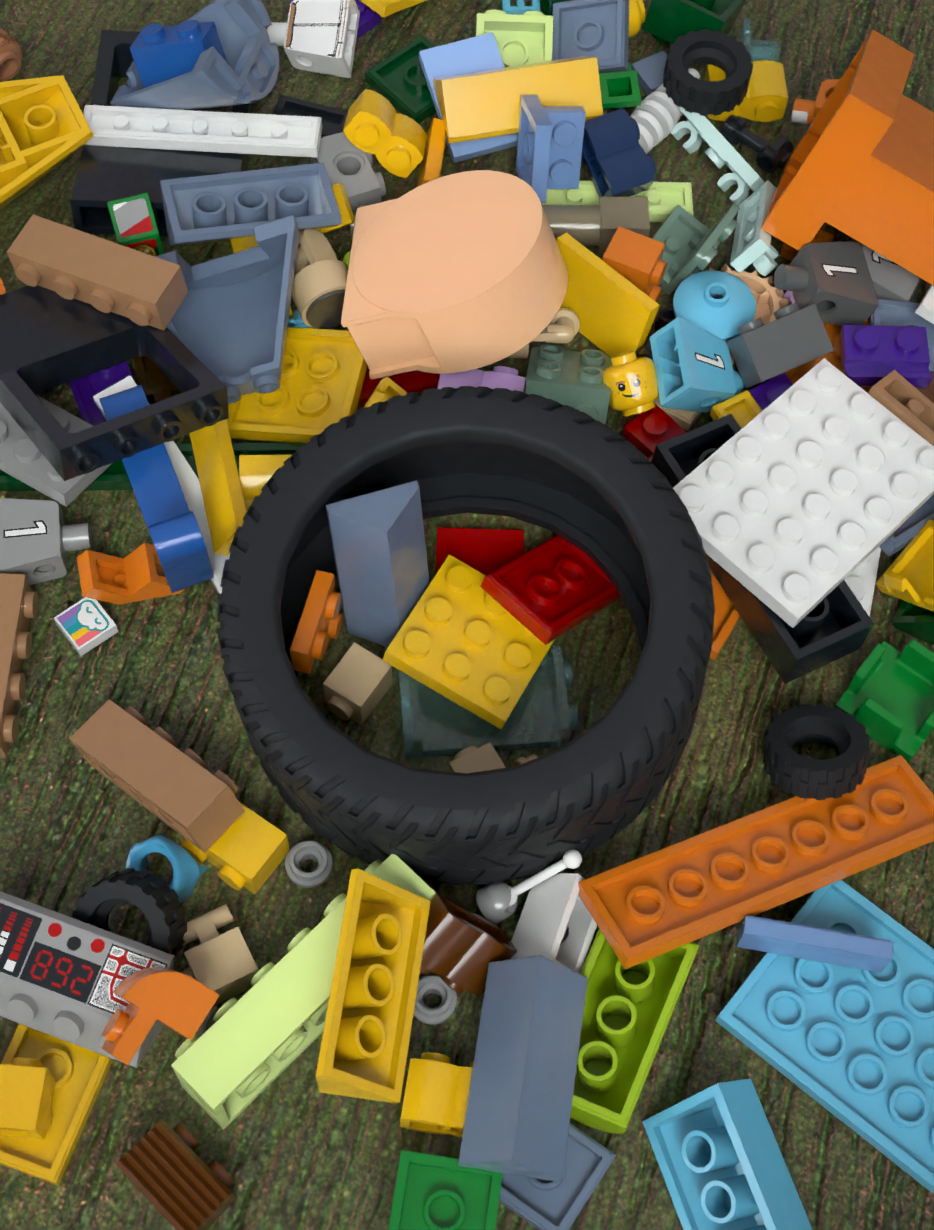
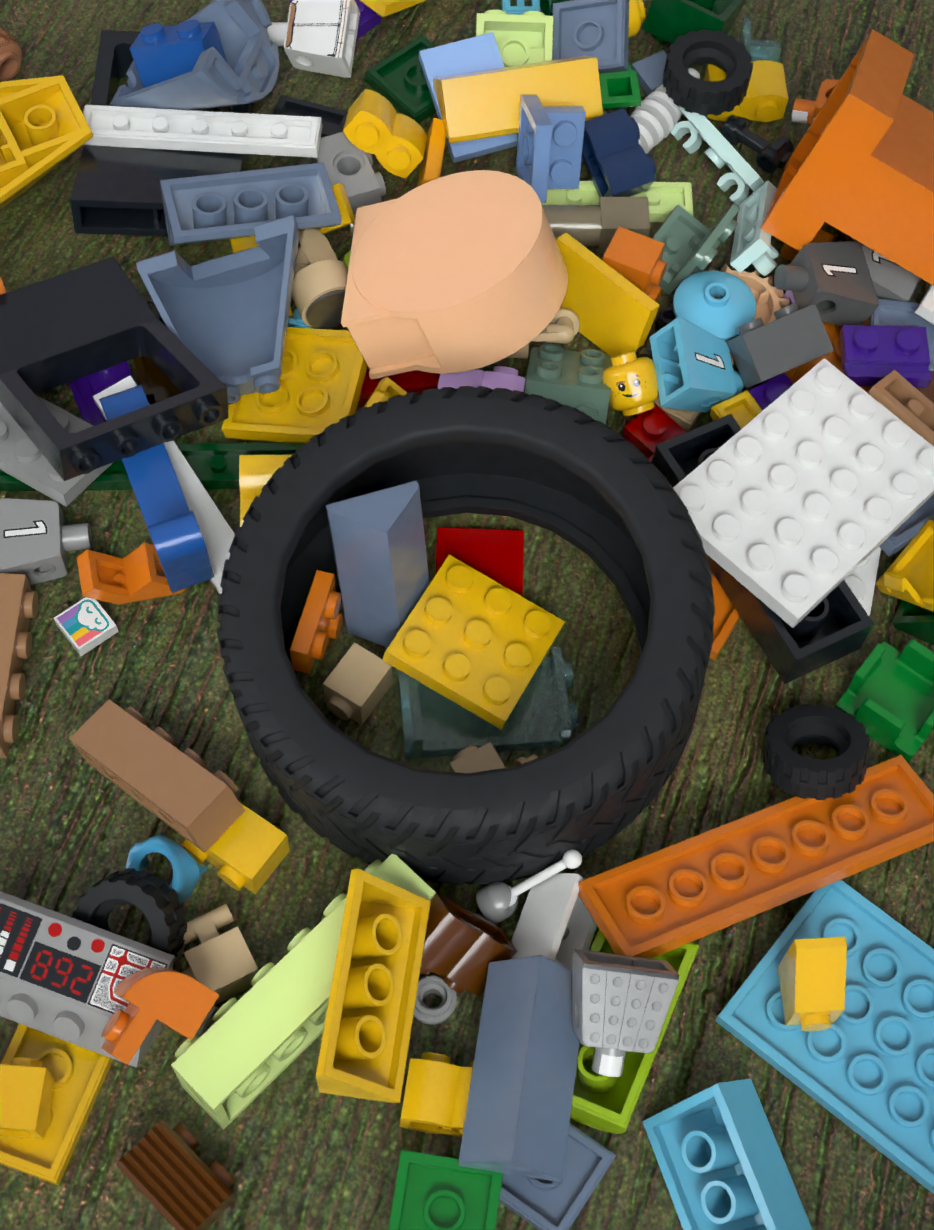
medium nougat brick [7,214,188,330] -> none
slope [107,193,163,256] -> none
yellow tile [190,419,247,557] -> none
light grey plate [285,840,333,888] -> none
red tile [480,535,621,645] -> none
medium blue tile [736,915,894,973] -> none
none -> light grey torso [572,949,679,1077]
none -> yellow slope [777,936,847,1031]

